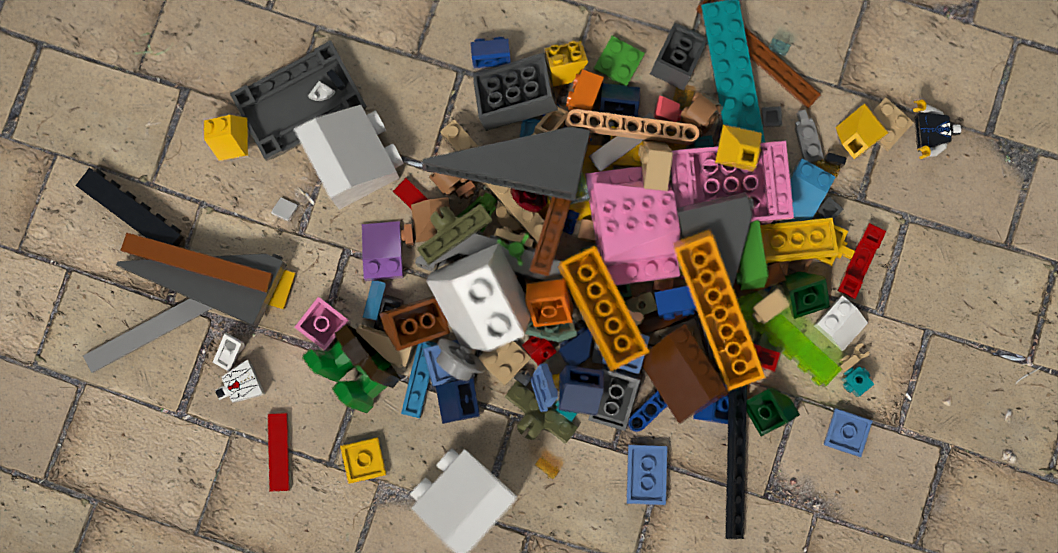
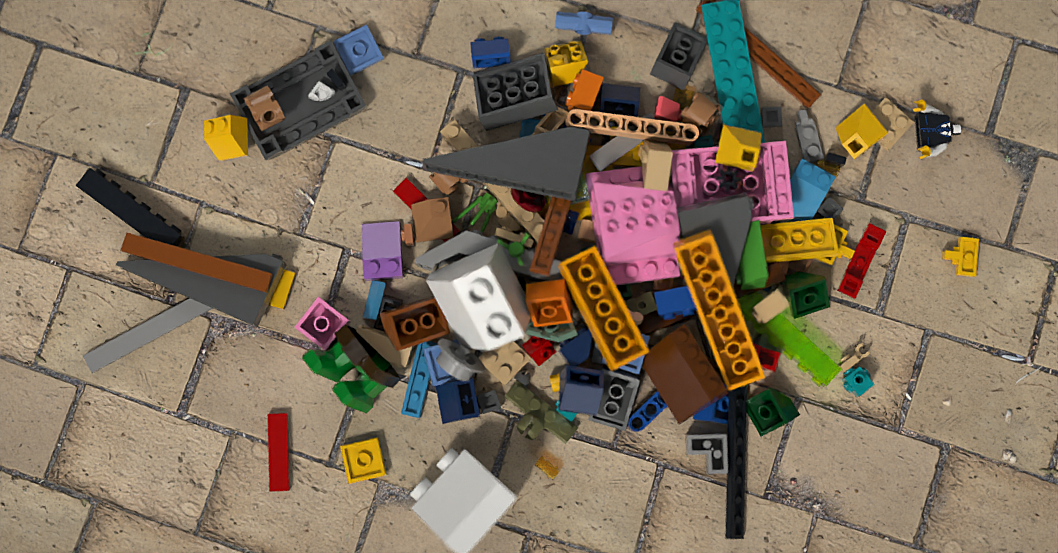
white slope [213,332,245,372] -> none
white torso [215,360,265,403] -> none
white slope [271,197,298,223] -> none
white slope [294,105,404,210] -> none
olive plate [417,204,492,265] -> none
nougat plate [455,180,476,200] -> none
medium blue plate [530,364,558,412] -> none
bright green plate [594,36,645,86] -> none
medium blue plate [626,445,667,505] -> none
clear light blue tile [768,38,790,56] -> none
white slope [814,296,868,351] -> none
medium blue plate [823,408,873,457] -> none
none -> medium nougat brick [243,86,285,131]
none -> medium blue plate [333,25,384,76]
none -> dark grey plate [477,390,501,414]
none -> medium blue piece [555,12,613,35]
none -> light grey brick [685,434,728,474]
none -> black gear [715,167,741,192]
none -> yellow hinge [942,237,979,277]

